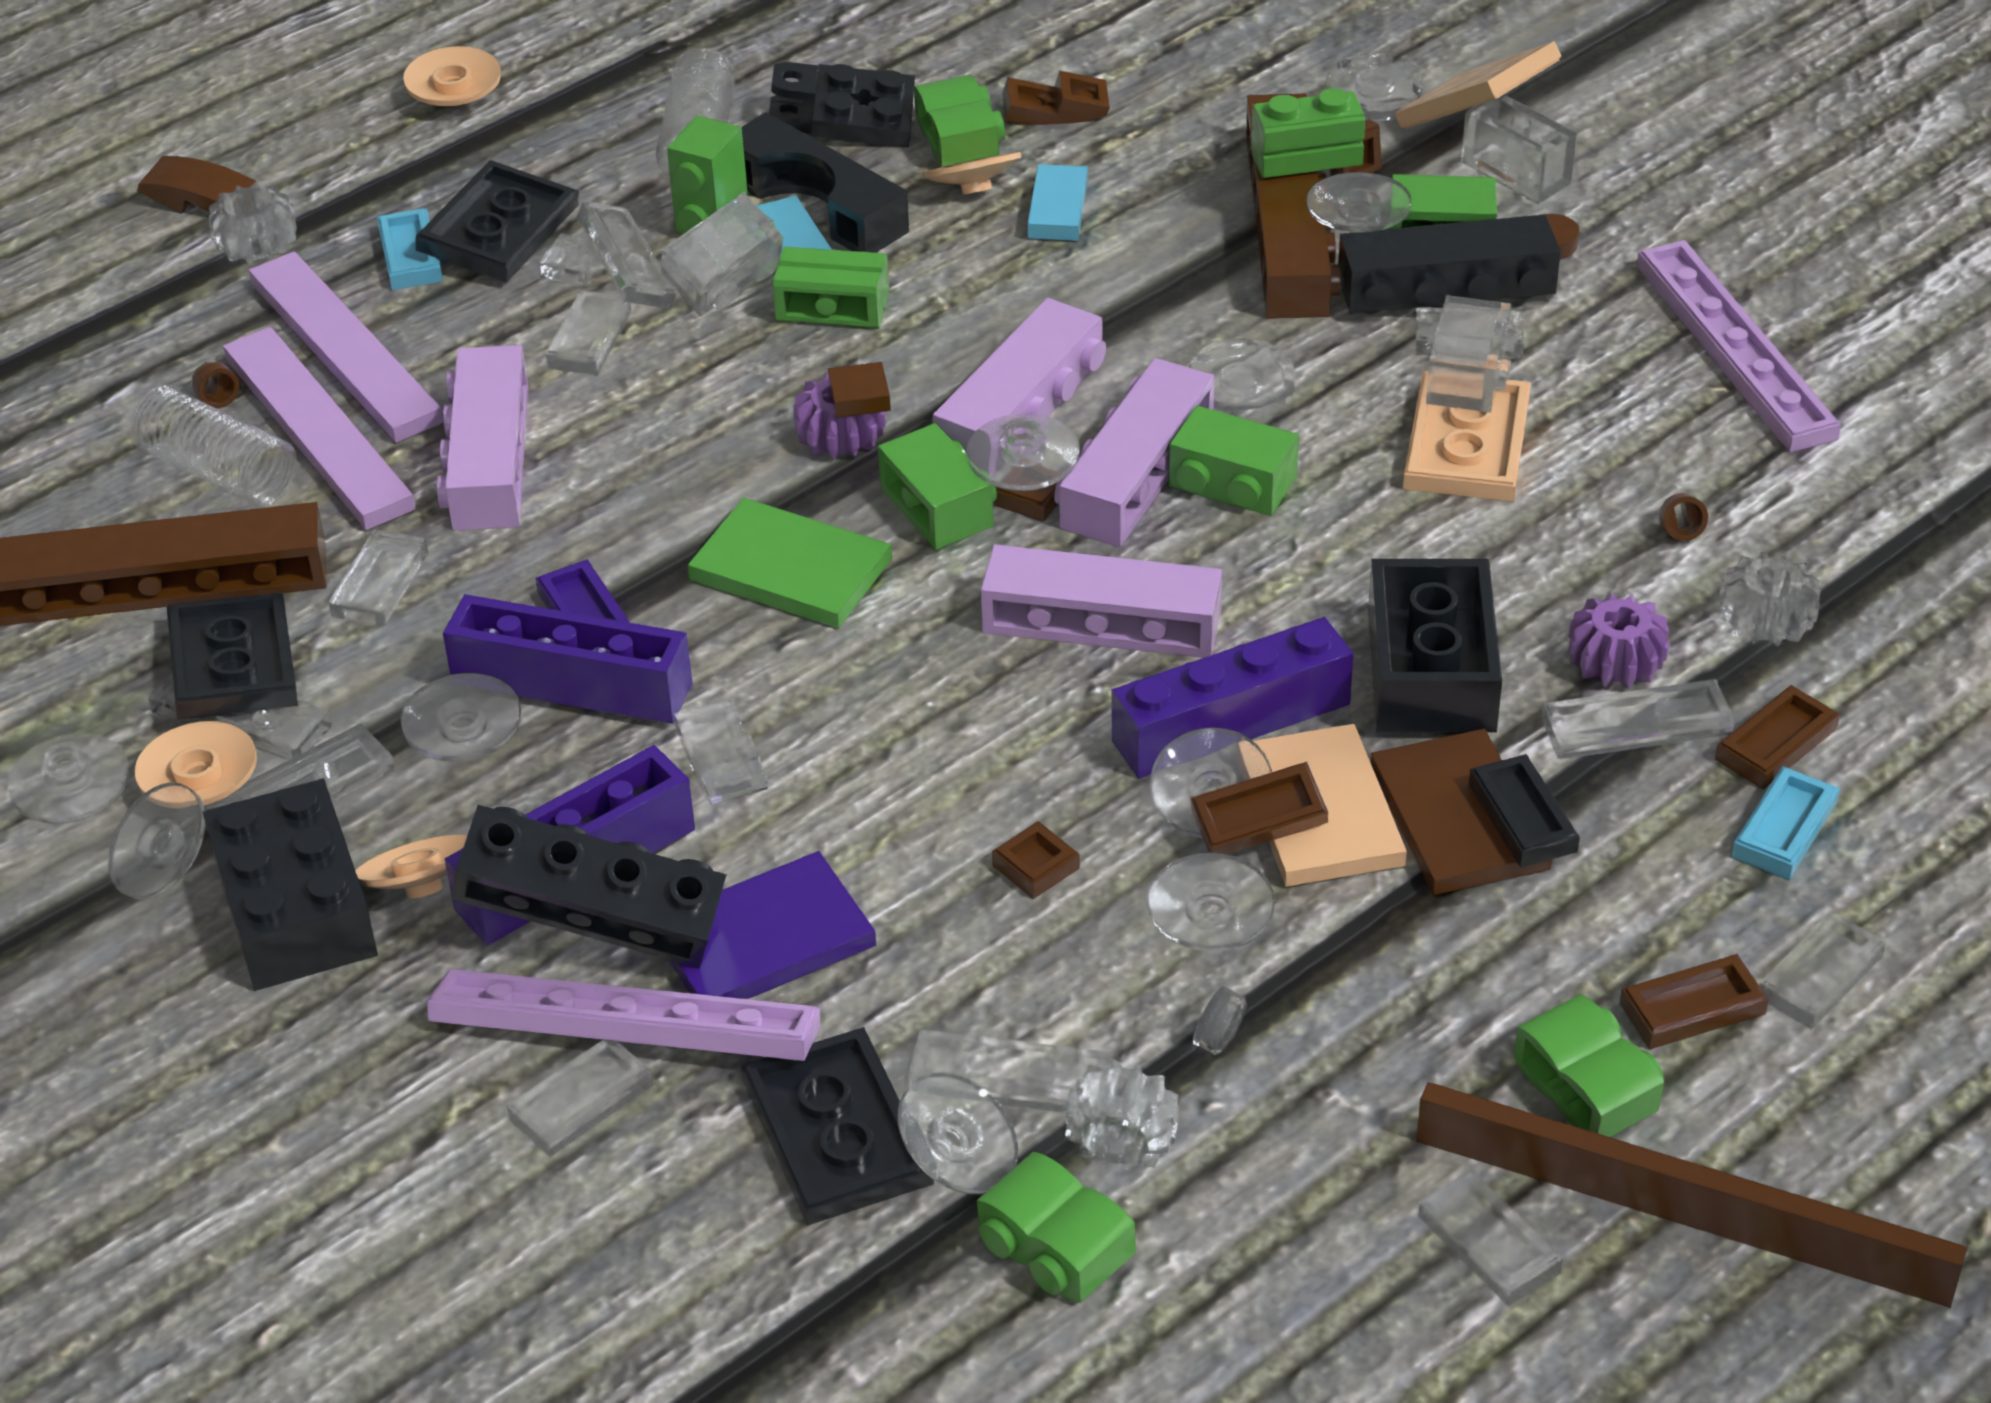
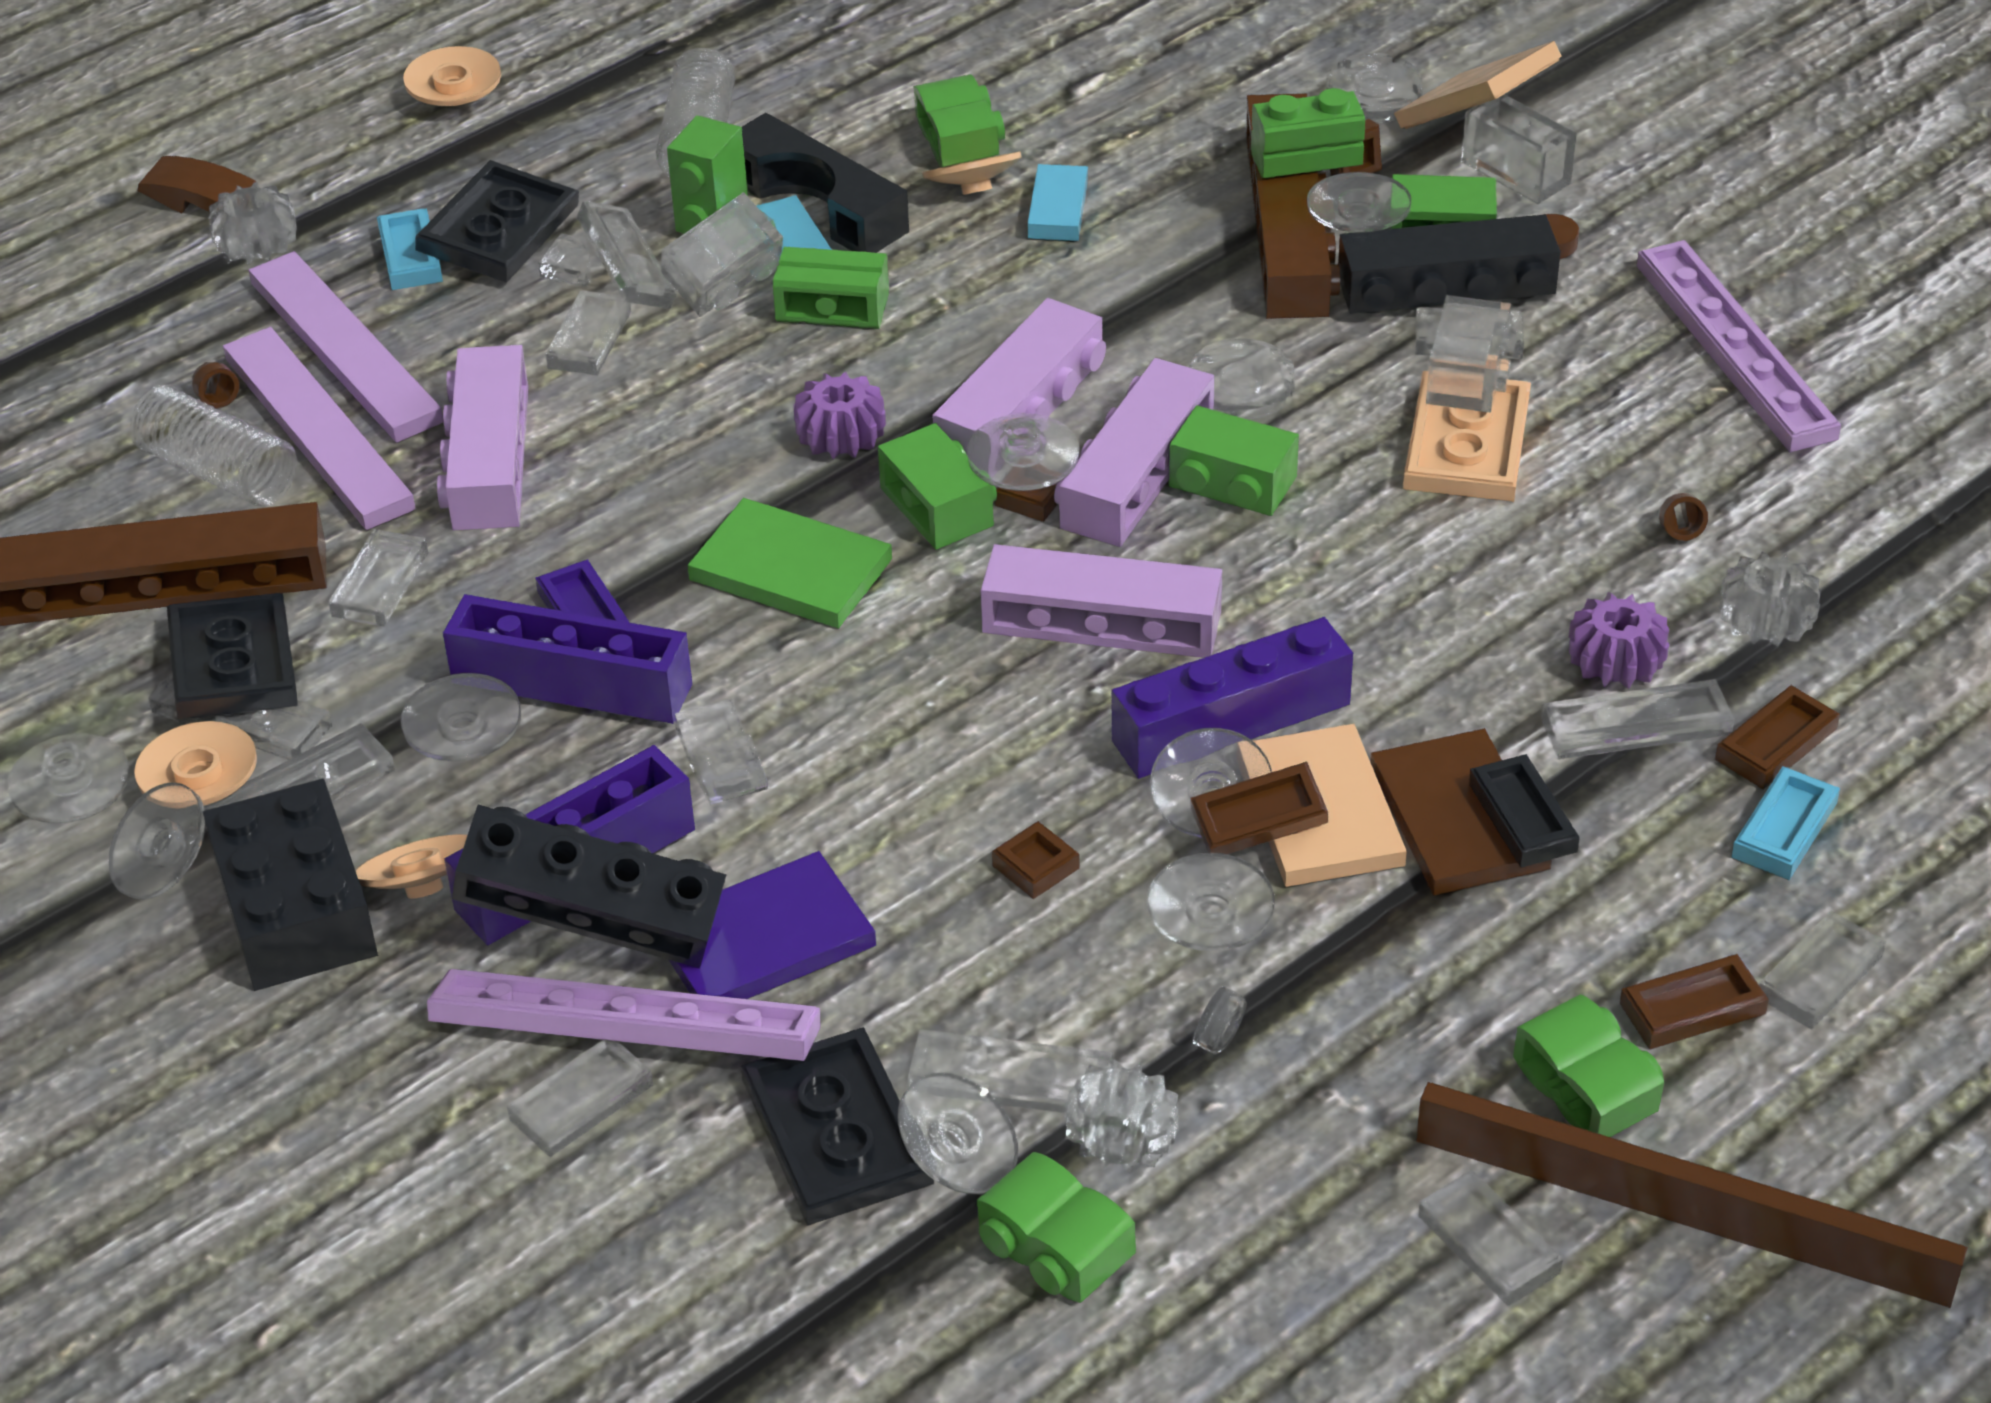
black plate [769,62,915,148] -> none
reddish brown tile [828,362,891,418] -> none
reddish brown slope [1002,70,1110,125] -> none
black brick [1368,559,1502,733] -> none

